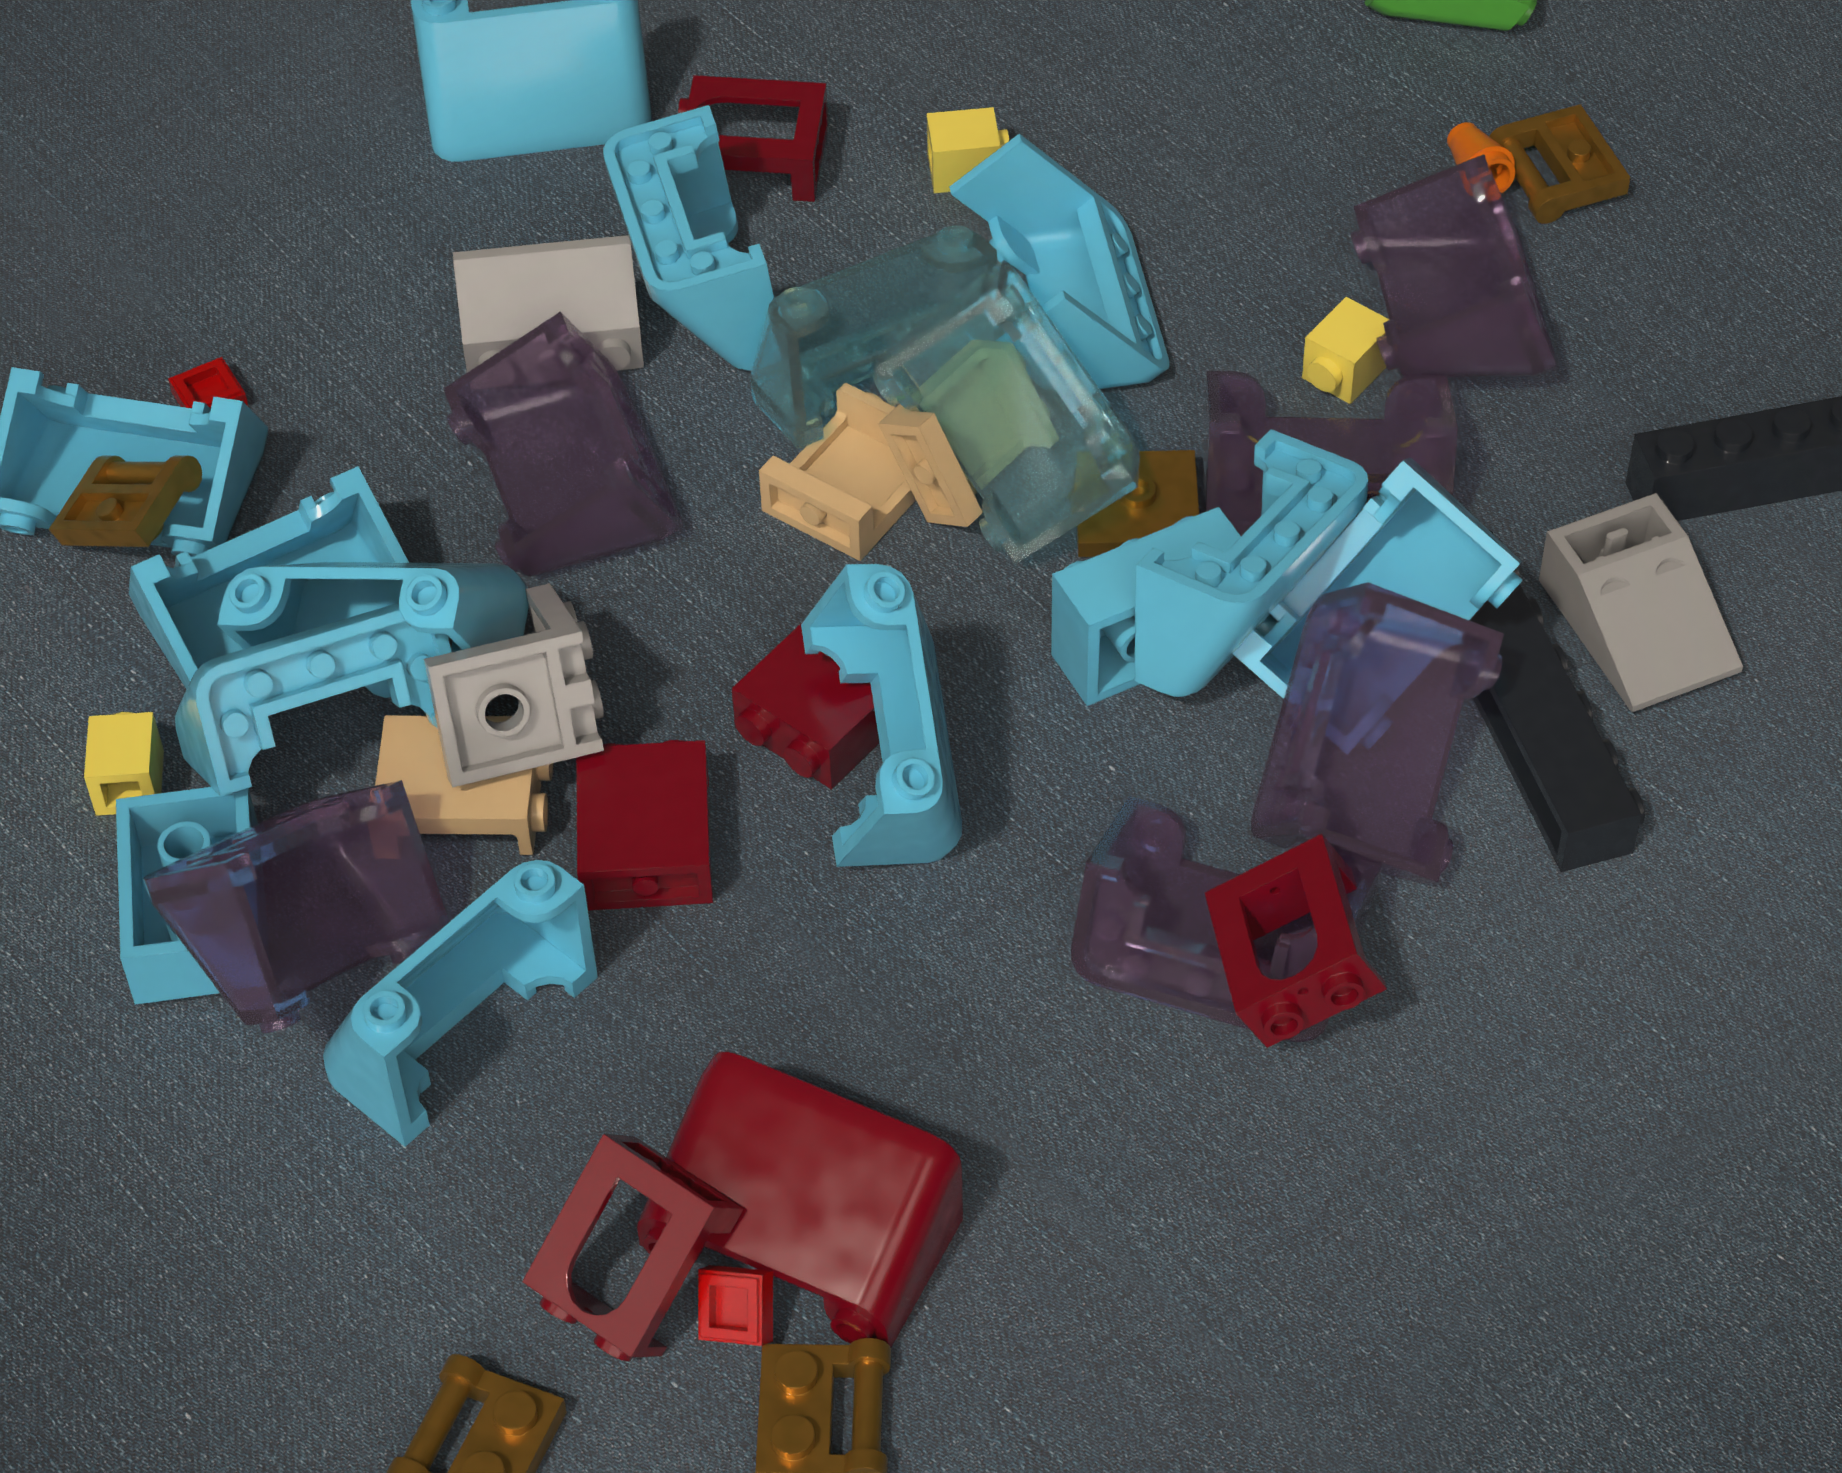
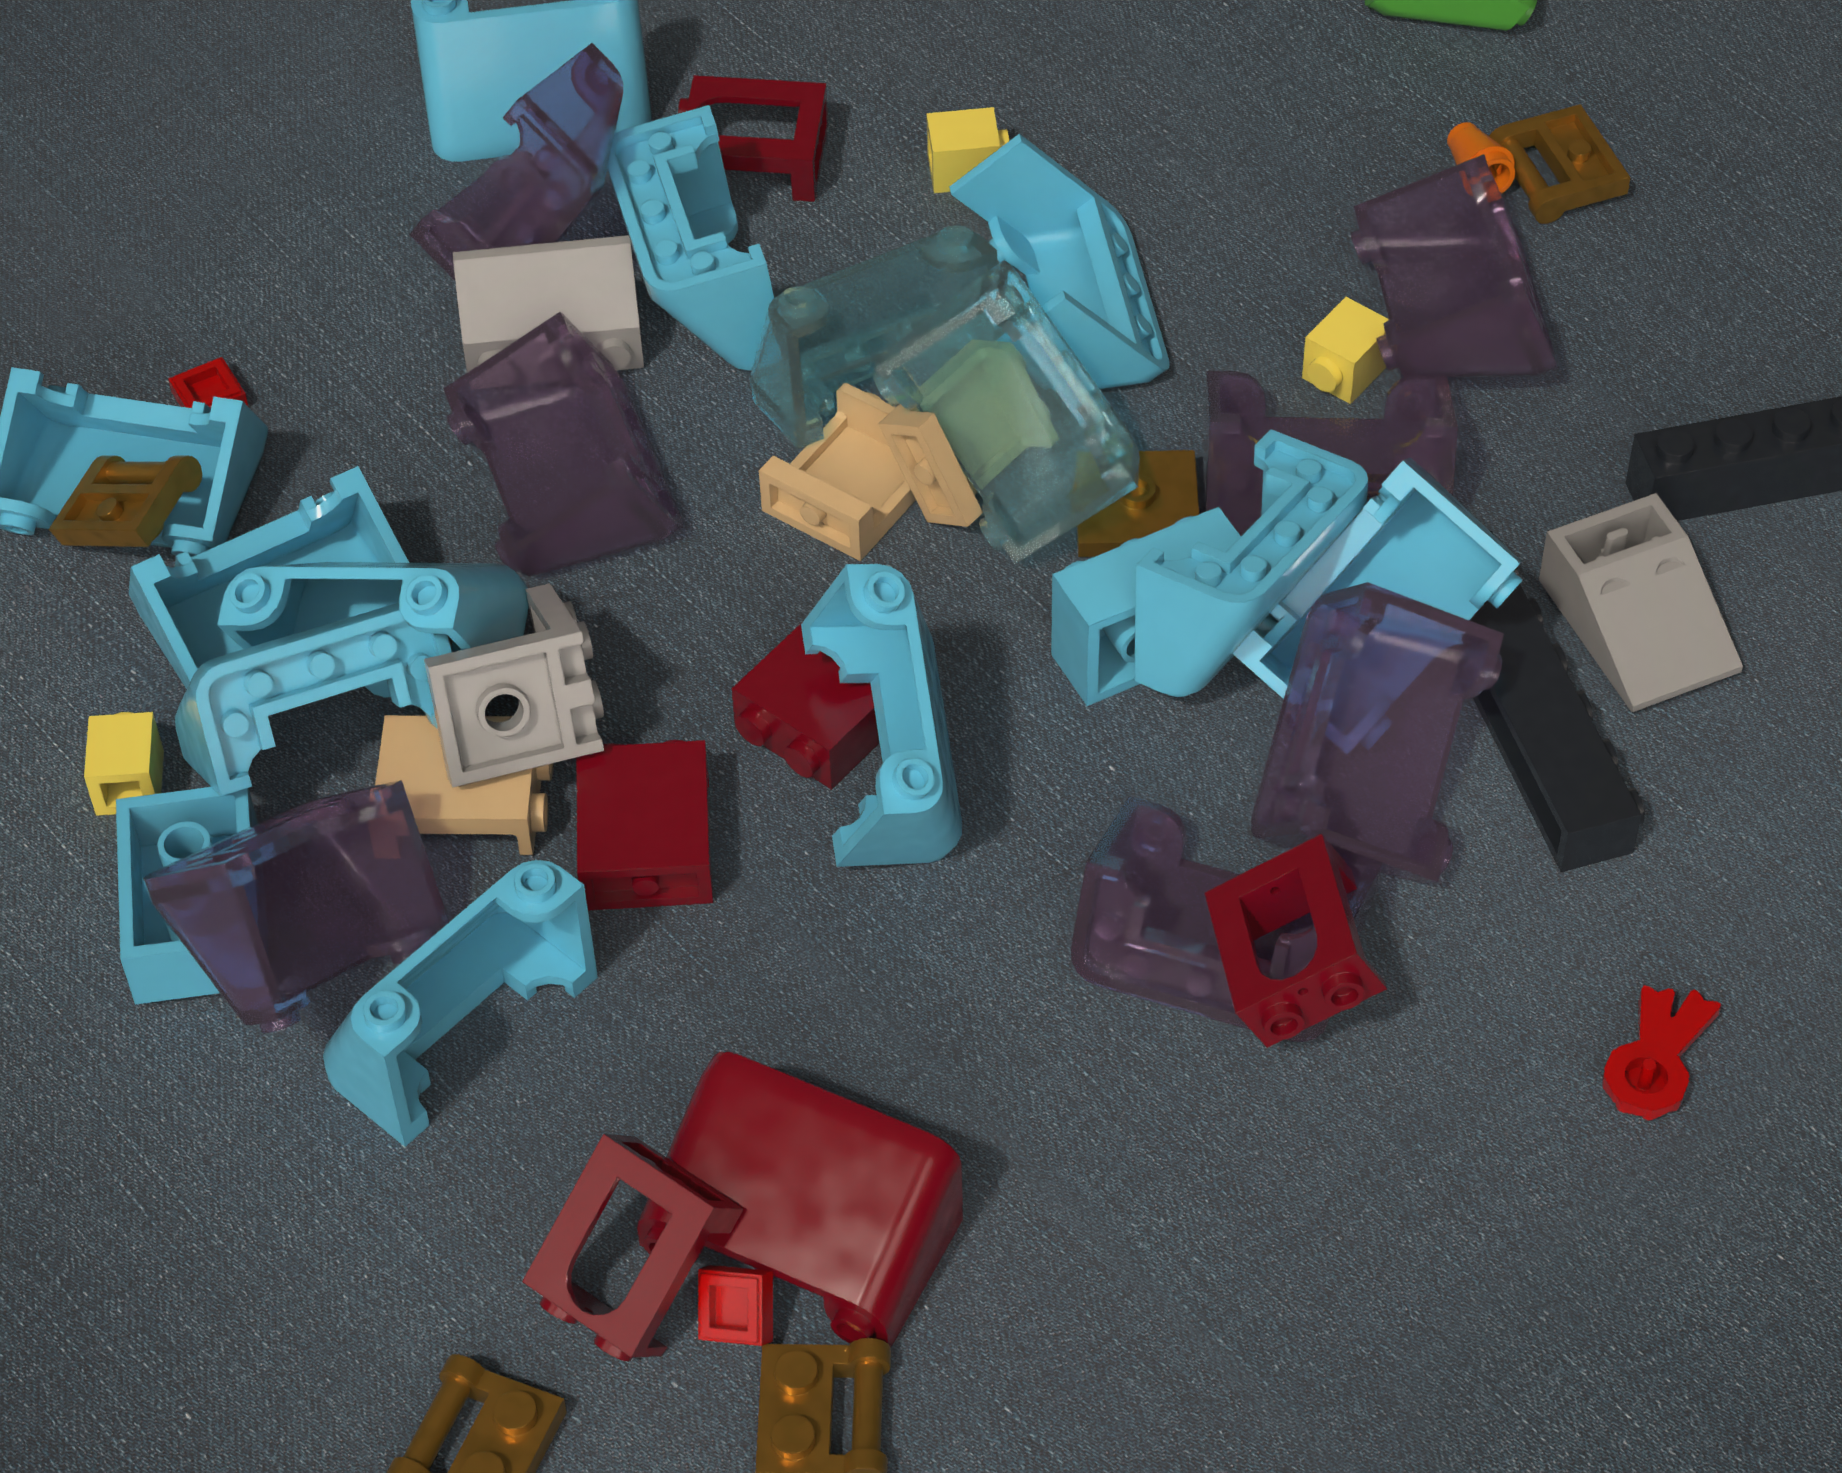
none -> clear purple windscreen [409,43,623,281]
none -> red piece [1602,985,1721,1121]

